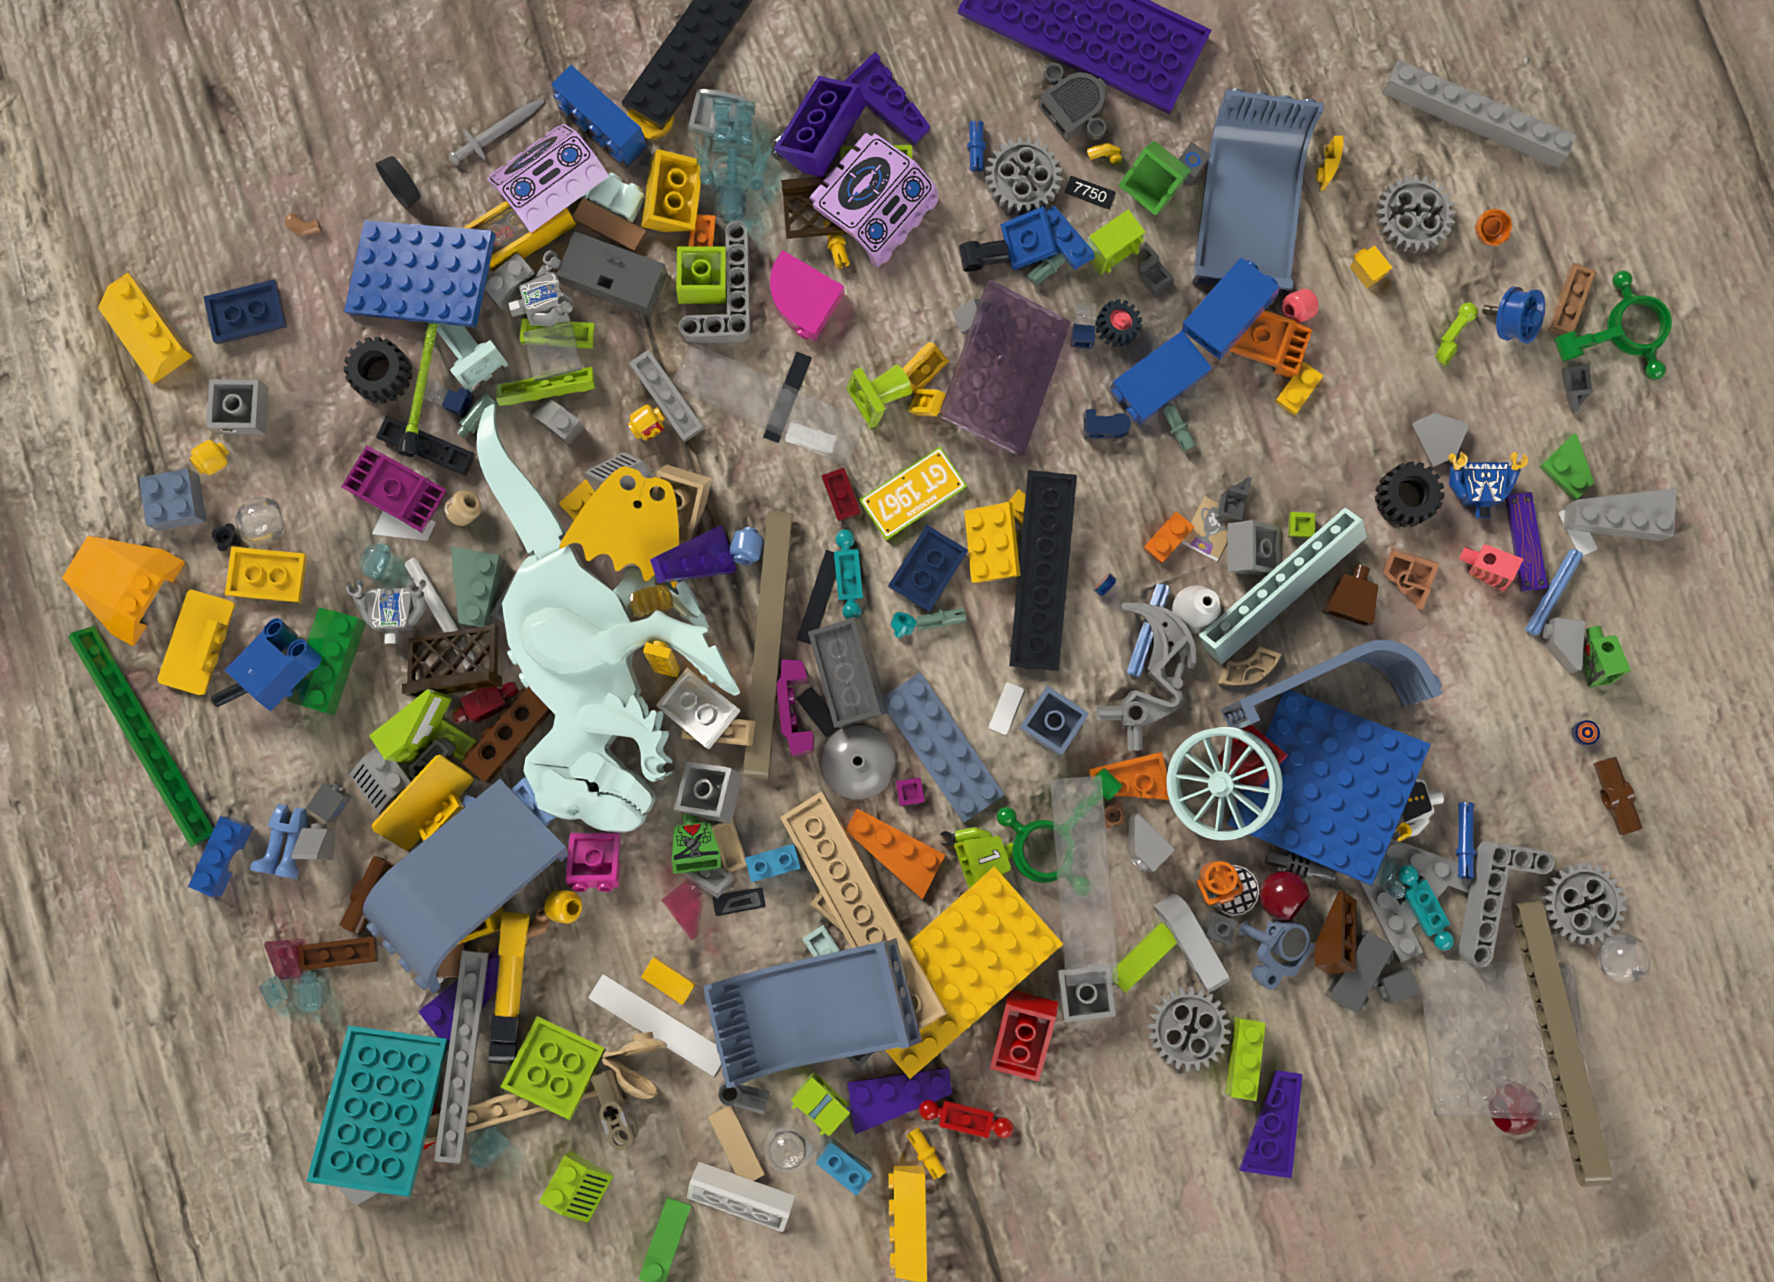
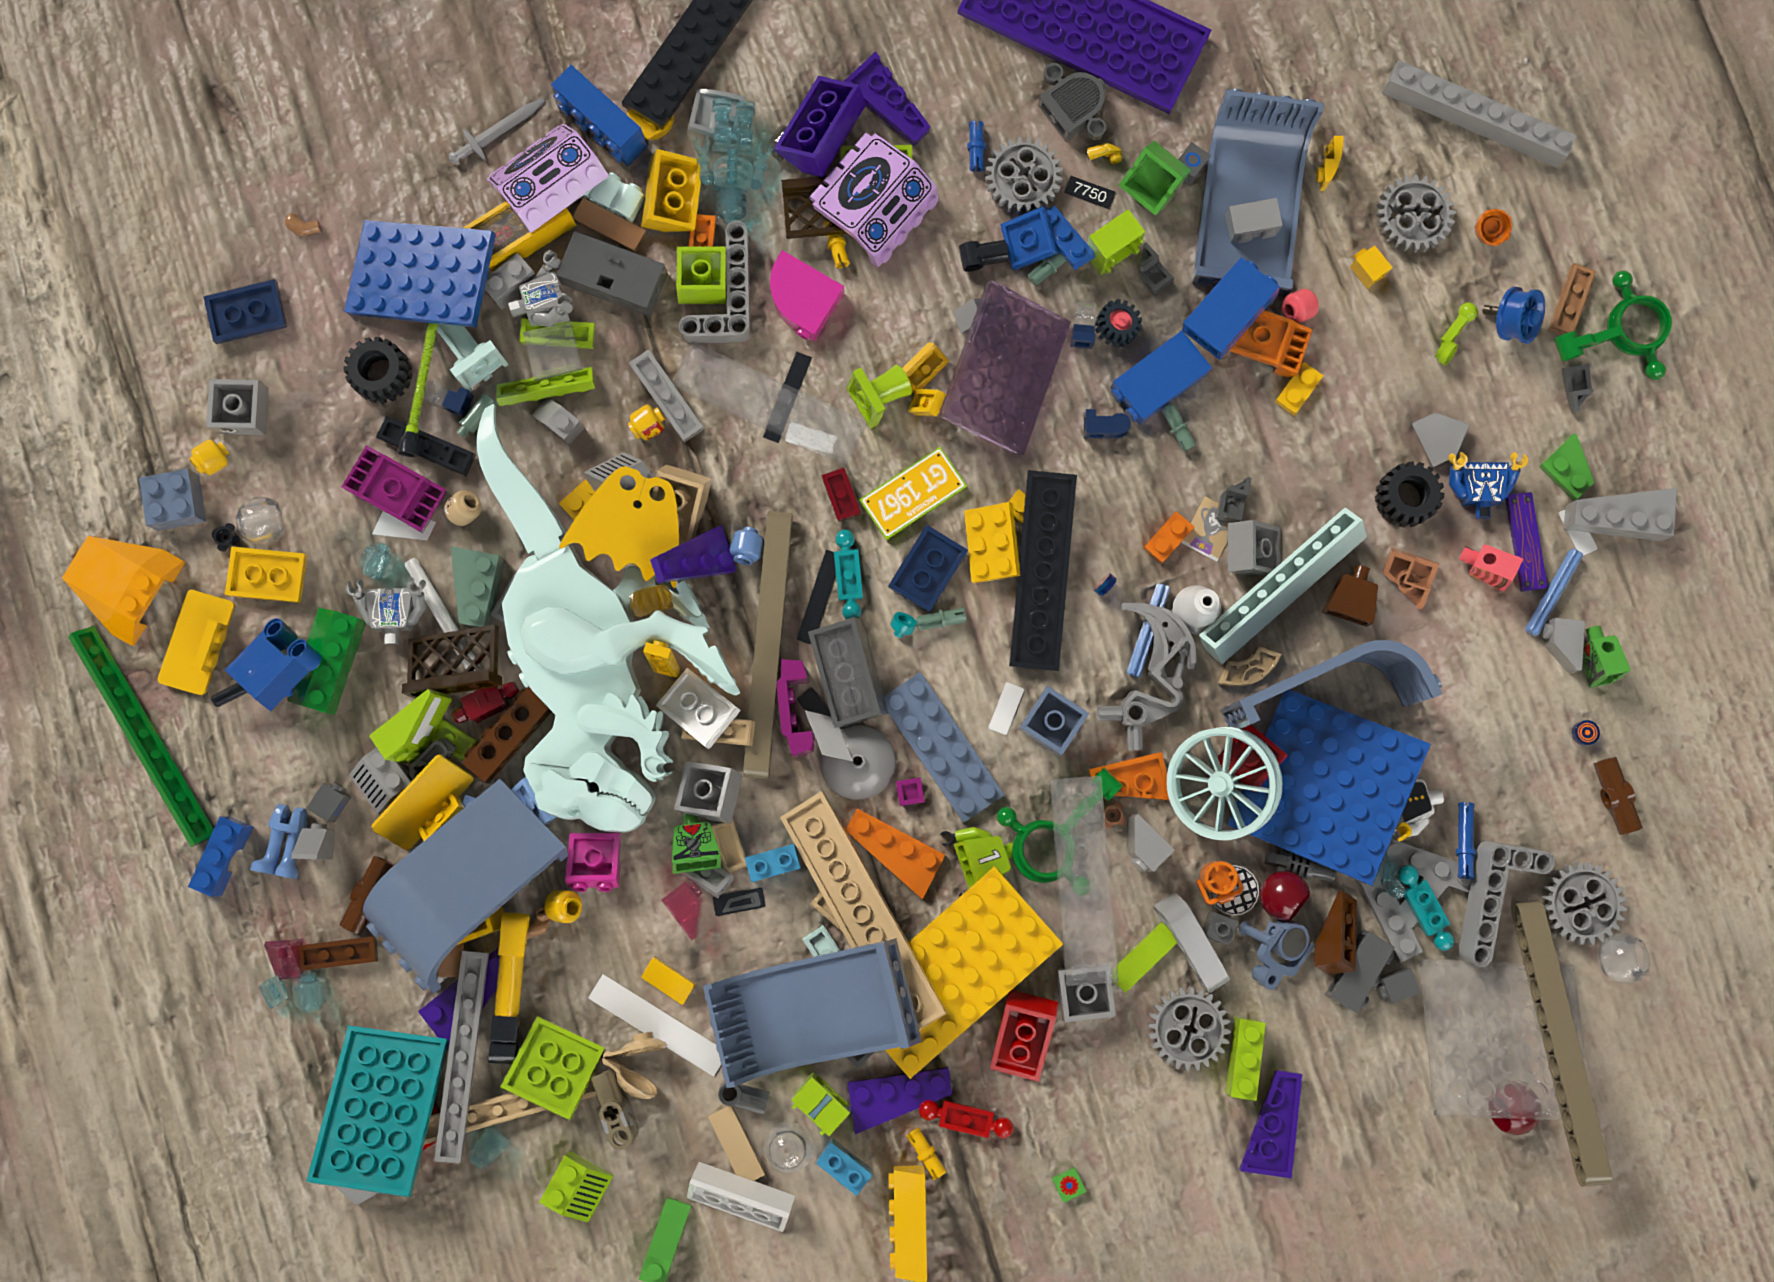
yellow slope [98,273,193,384] -> none
black tyre [375,156,421,209] -> none
lime plate [1288,512,1315,539] -> none
none -> white sticker [805,710,853,761]
none -> bright green tile [1052,1167,1086,1203]
none -> light grey brick [1225,198,1283,243]

